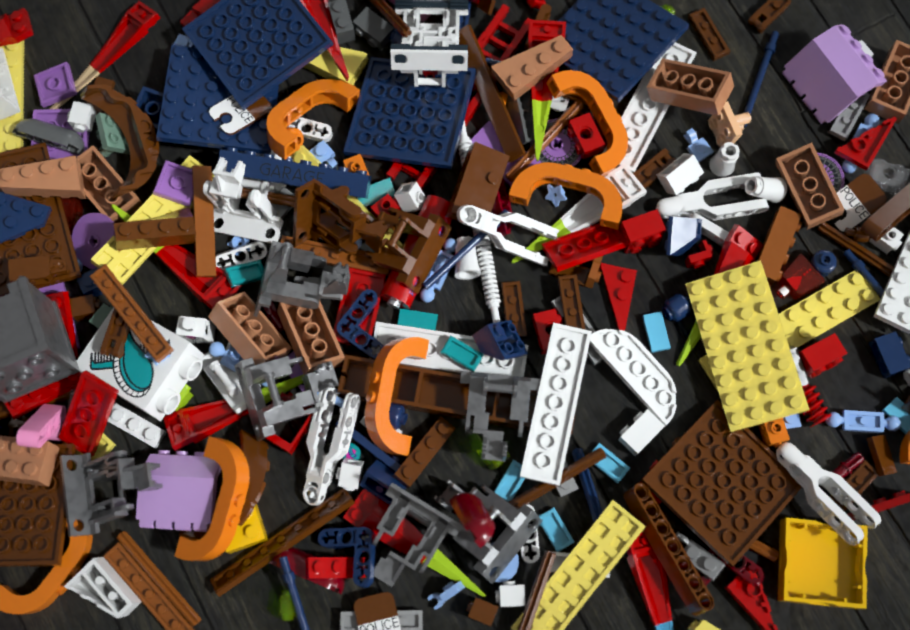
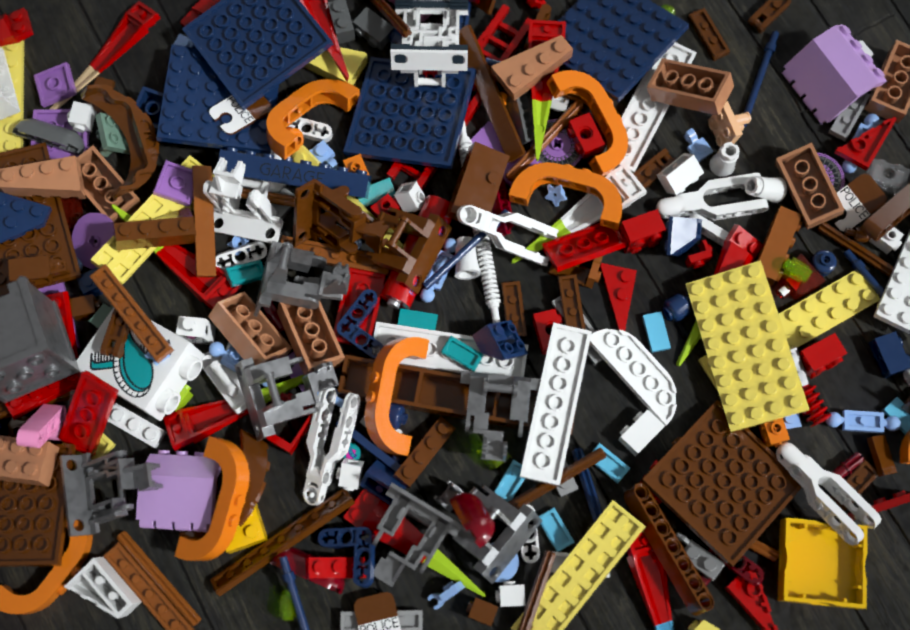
none -> clear neon green brick [782,257,813,283]

